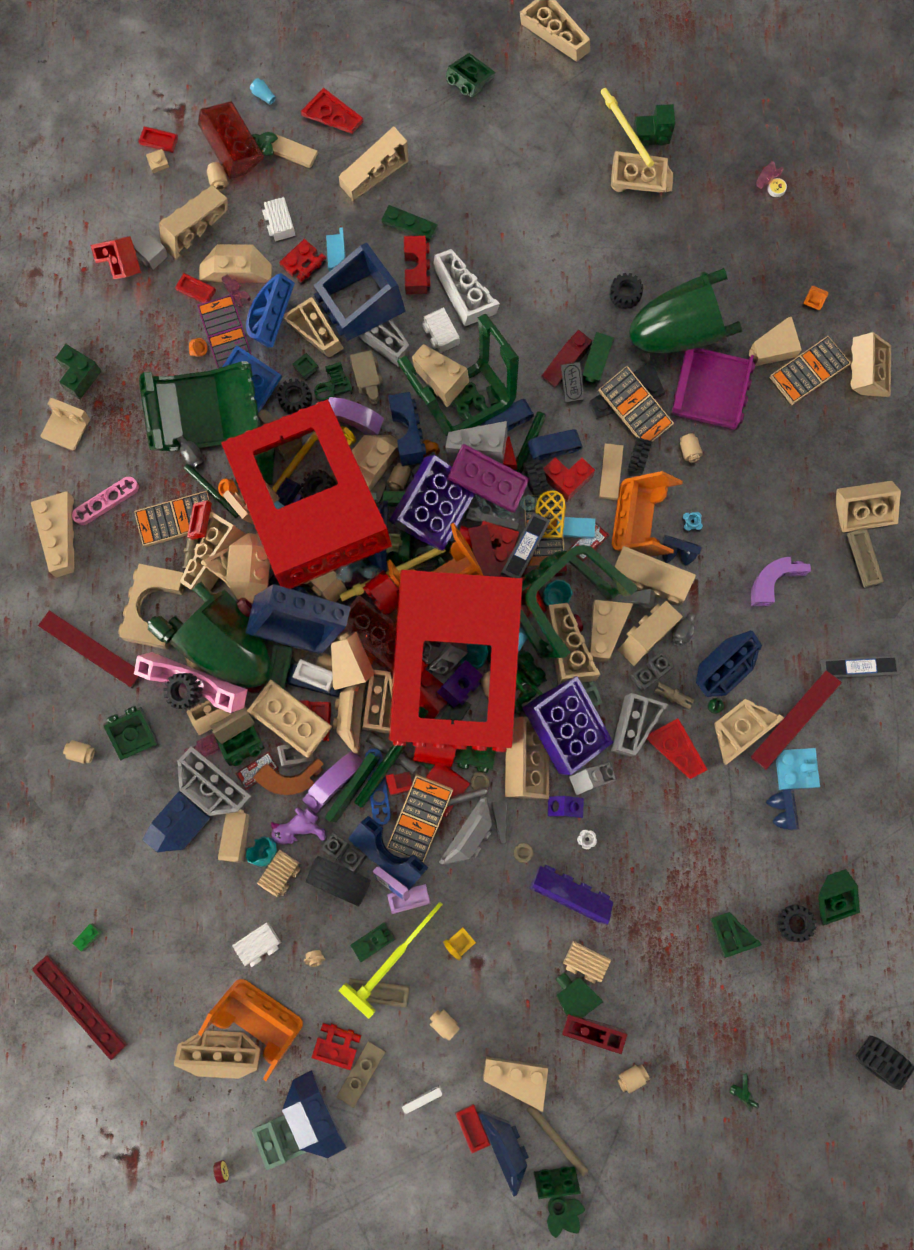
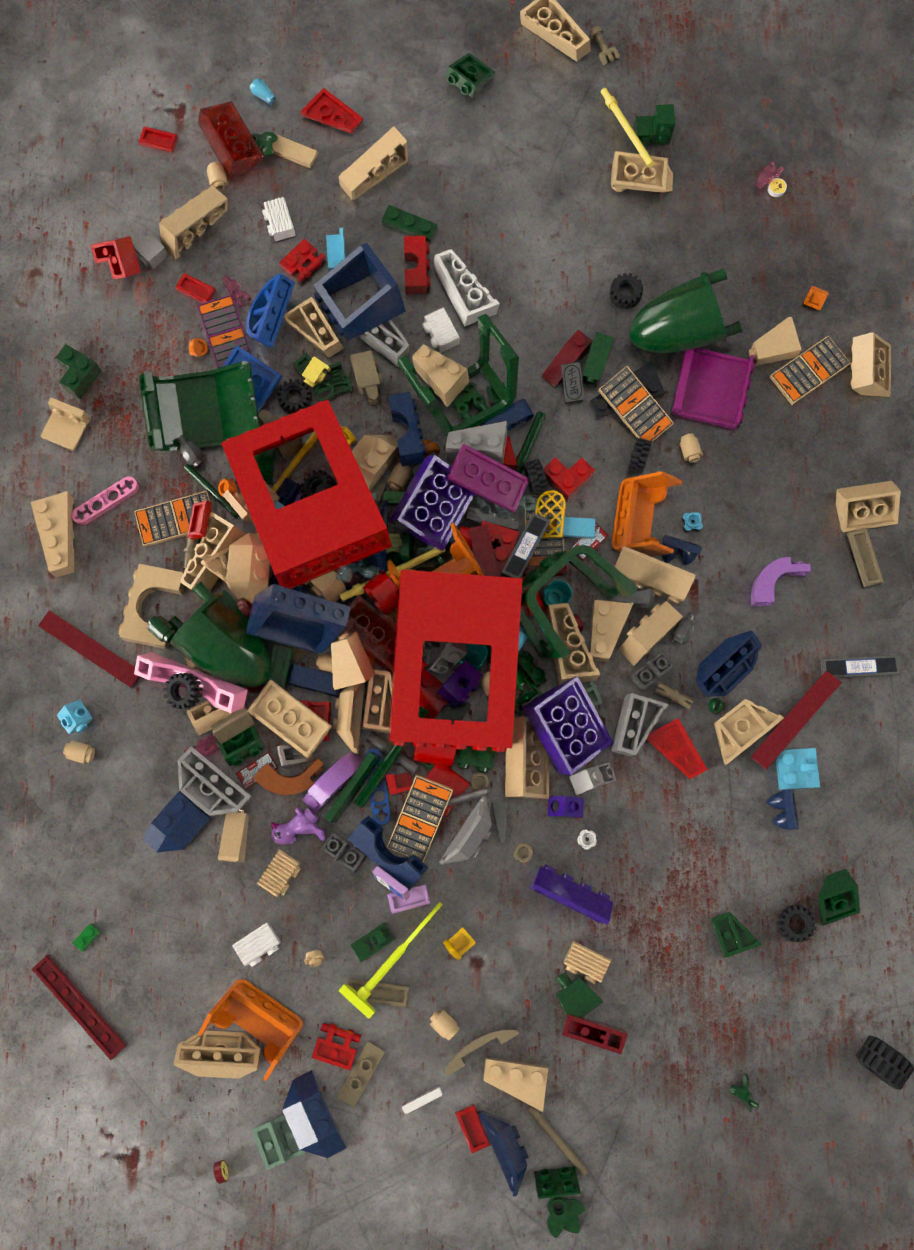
dark green plate [103,706,157,761] -> none
tan plate [146,149,169,173] -> none
tan wedge [199,244,272,283] -> none
teal hair [246,836,277,867] -> none
white tile [293,659,333,692] -> none
black tyre [306,856,371,906] -> none
medium lavender arch [329,397,384,435] -> none
dark blue beam [527,429,583,460] -> none
tan tile [599,443,623,500] -> none
tan brick [617,1064,650,1094] -> none
none -> medium azure brick [57,700,92,734]
none -> light yellow brick [302,357,331,388]
none -> dark tan slope [445,1028,519,1076]
none -> dark tan hinge [590,26,620,66]

